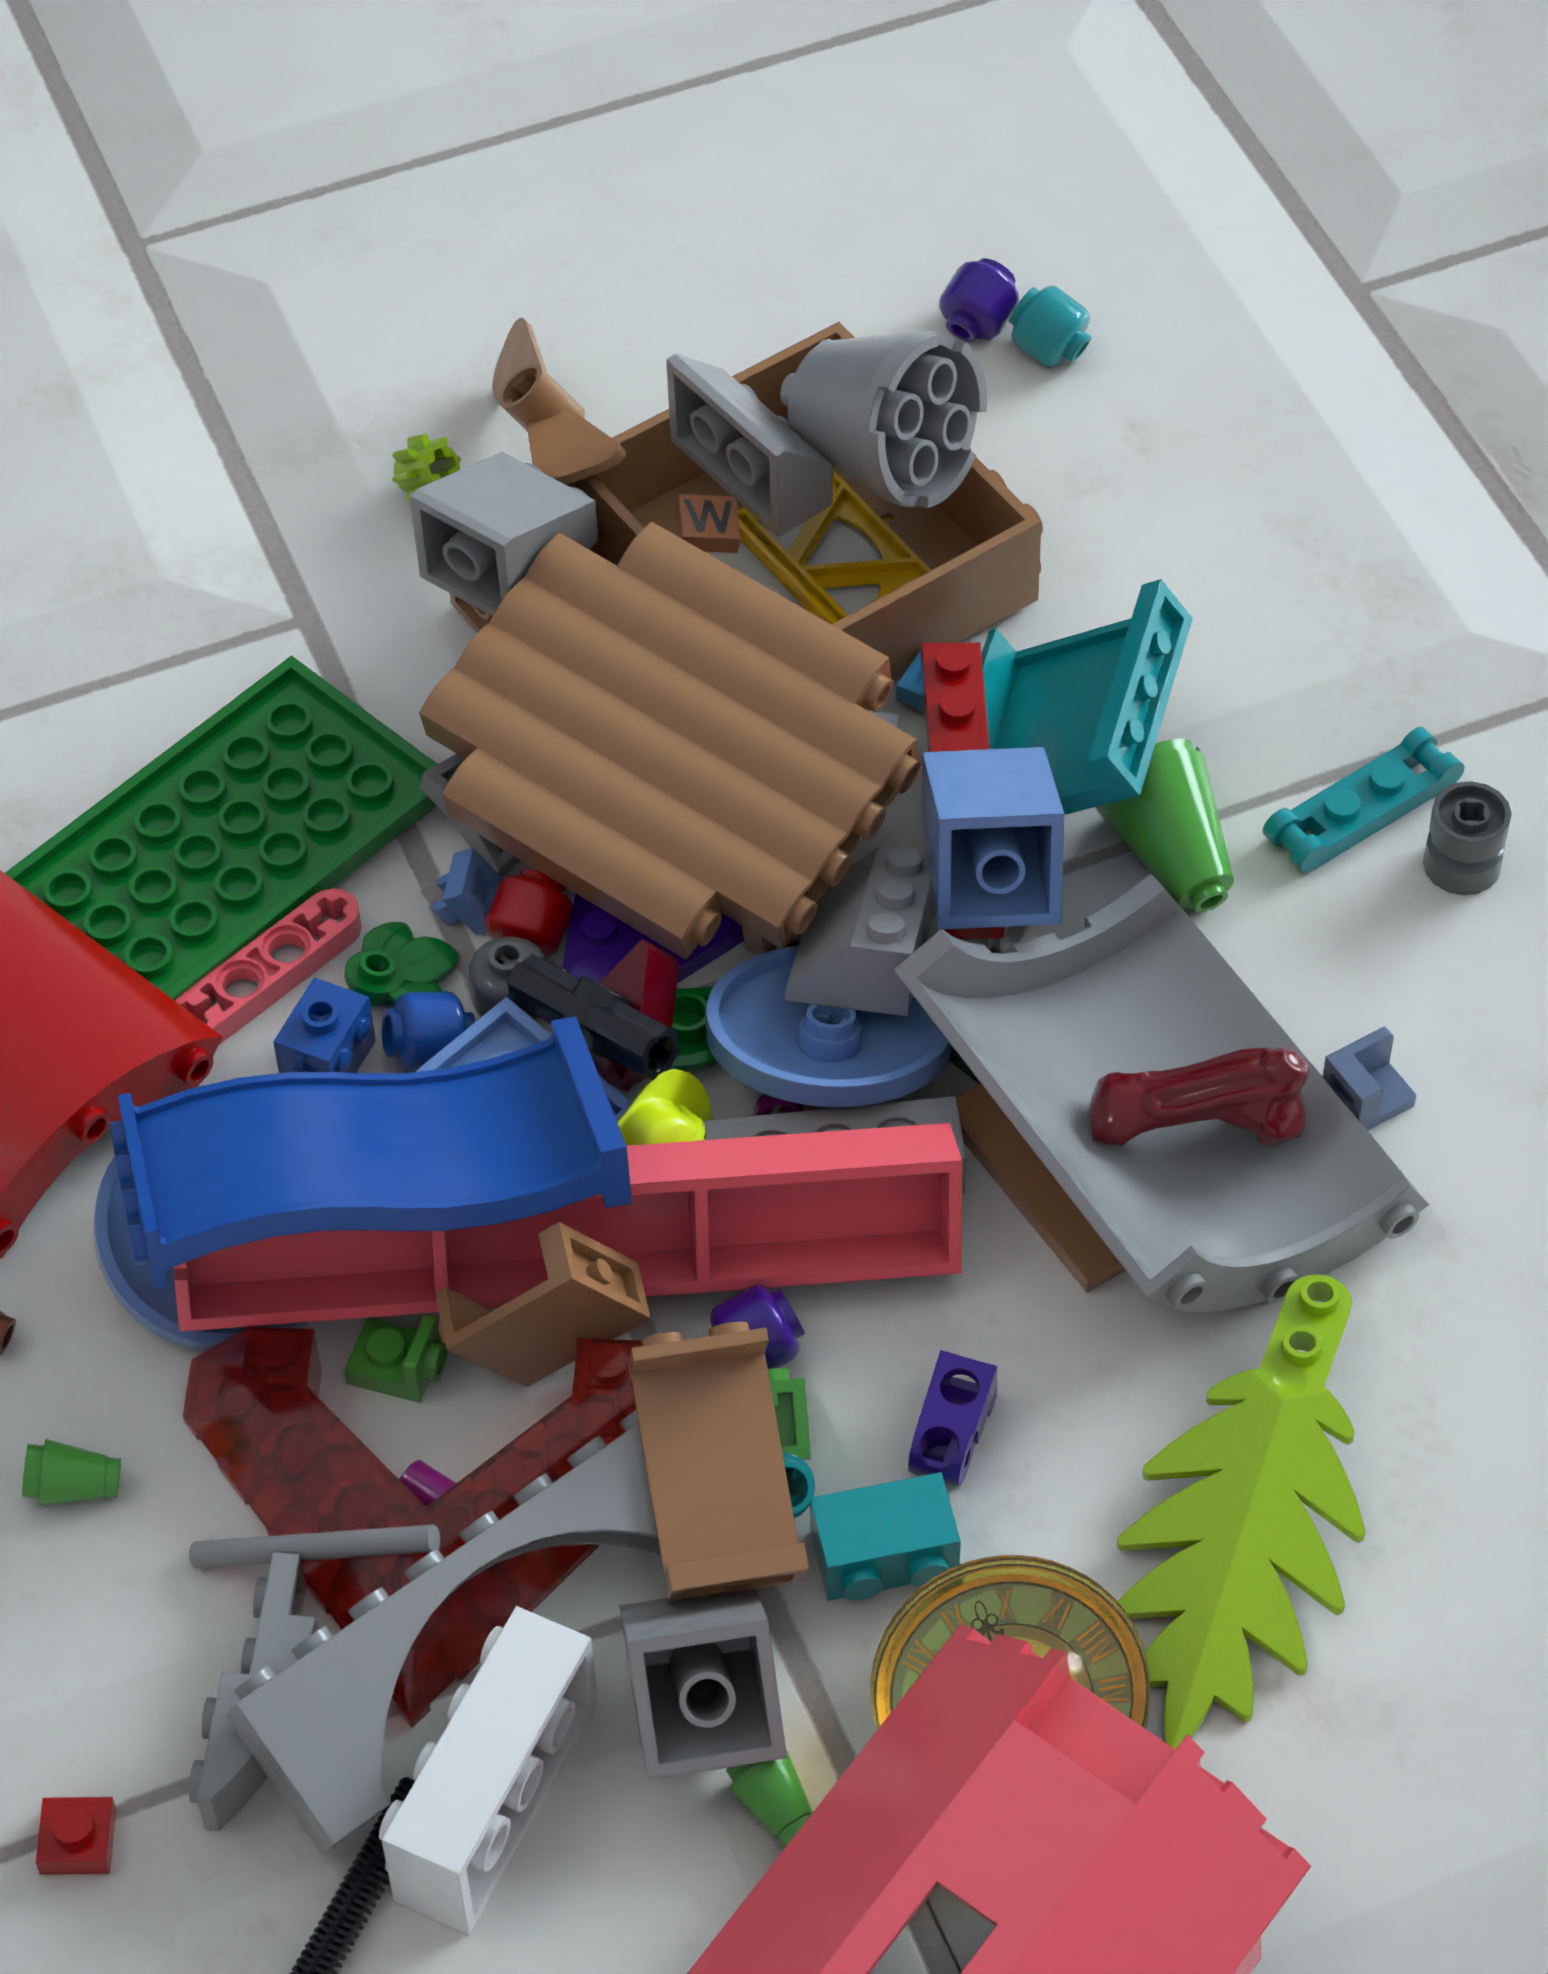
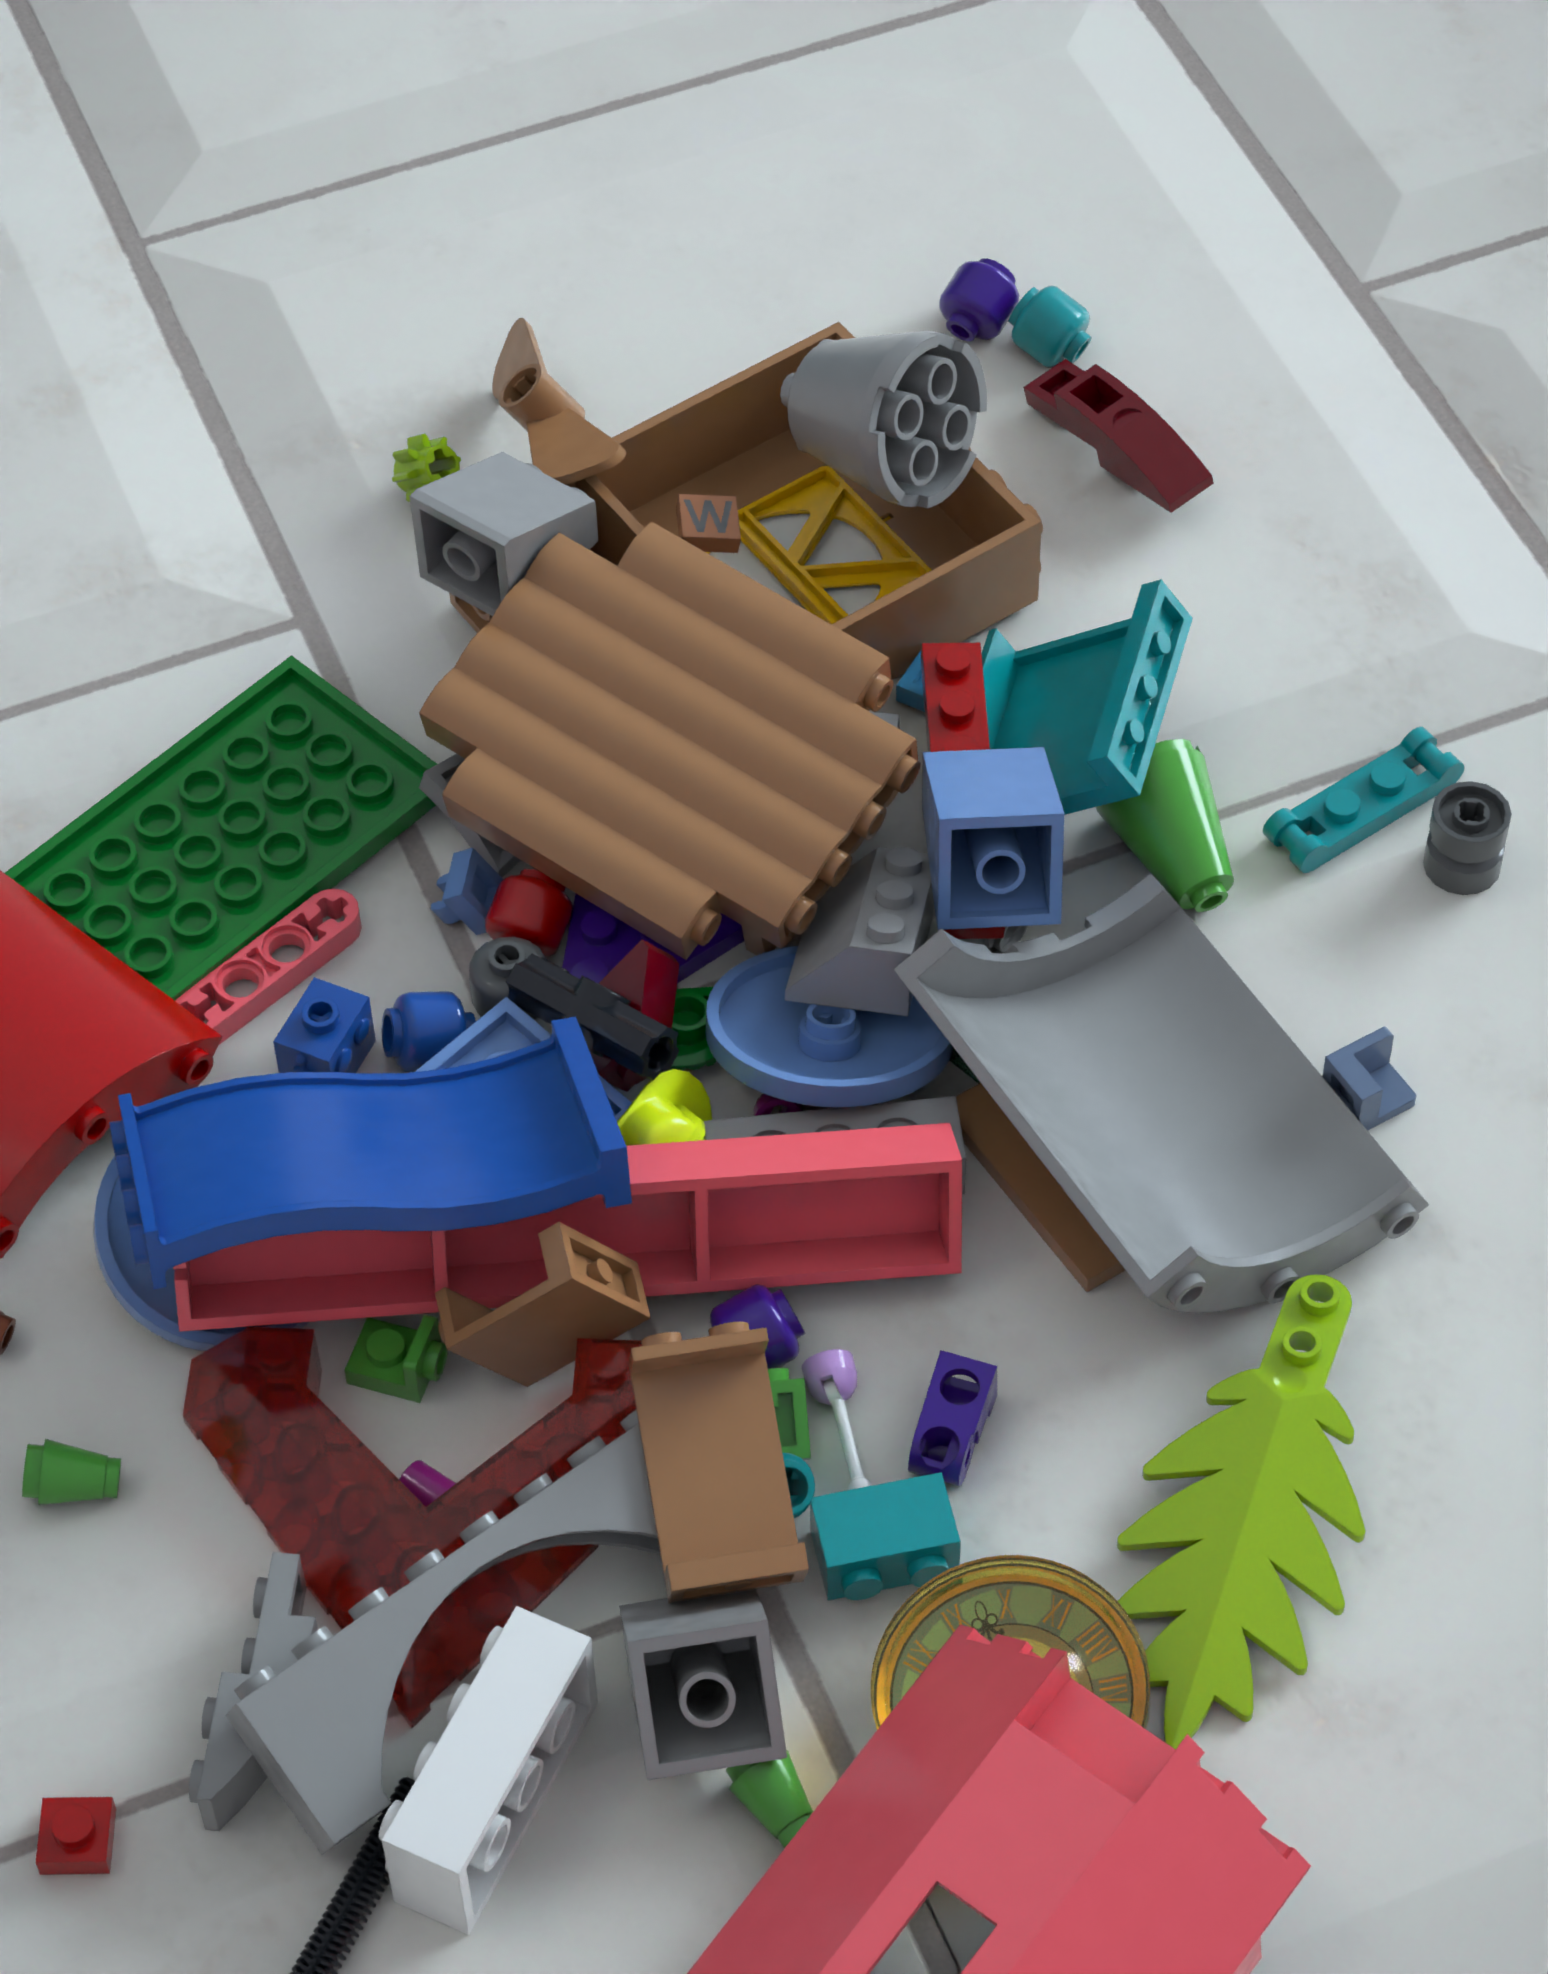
light grey bar [189,1525,440,1568] -> none
green plate [344,922,460,1006] -> none
light grey slope [666,354,834,538] -> none
dark red hair [1088,1046,1309,1146] -> none
none -> hinge [802,1349,873,1490]
none -> dark red slope [1023,359,1214,513]

